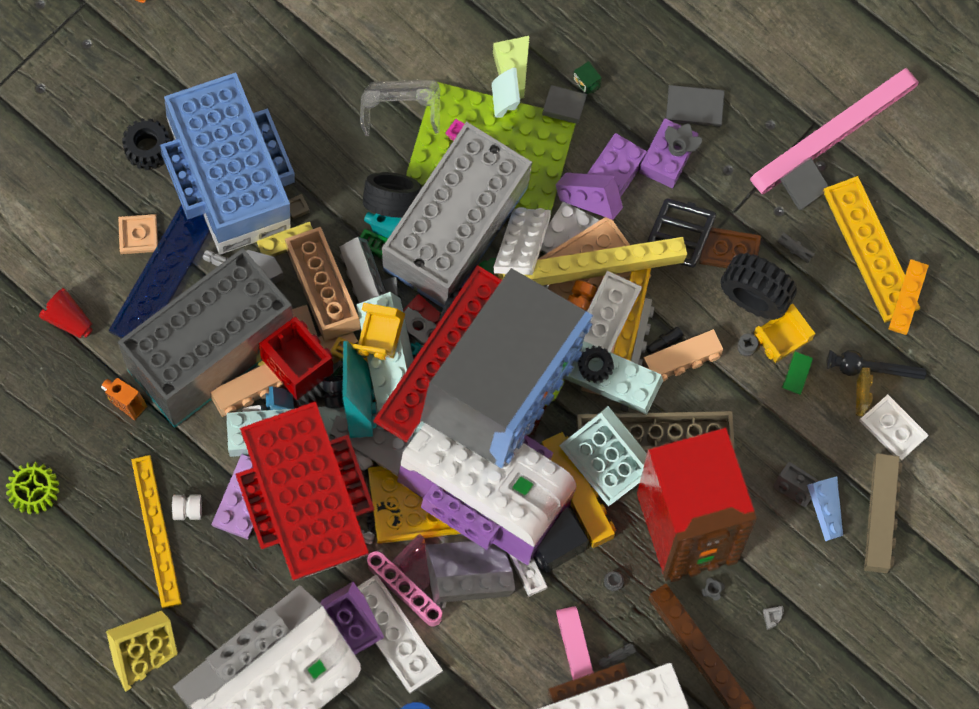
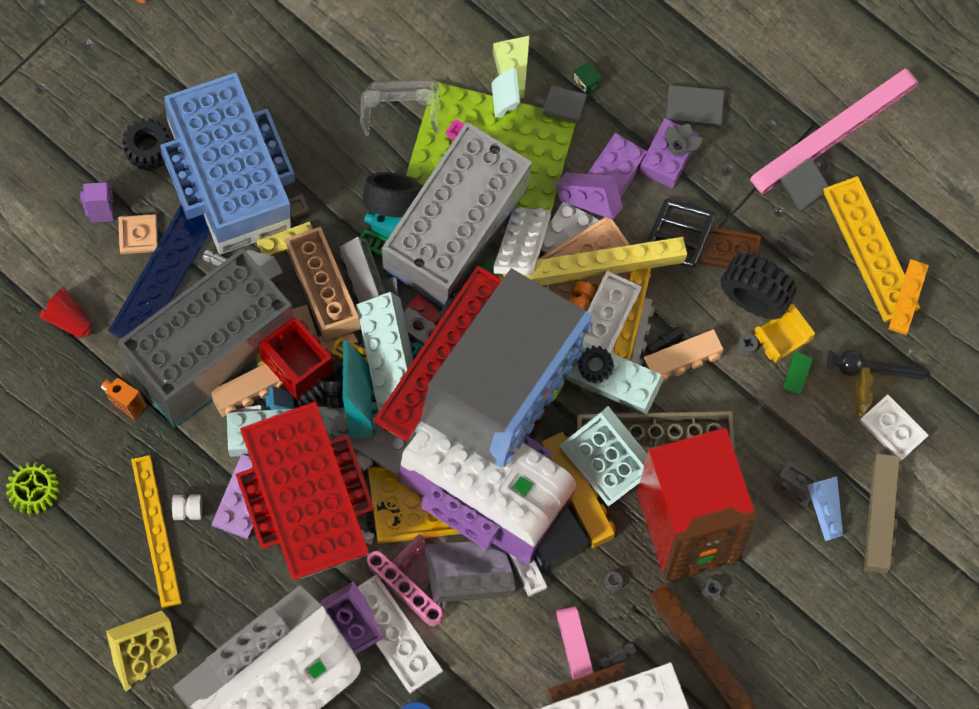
yellow panel [352,303,405,360] -> none
light grey tile [763,606,783,630] -> none
none -> medium lavender wedge [80,182,114,223]

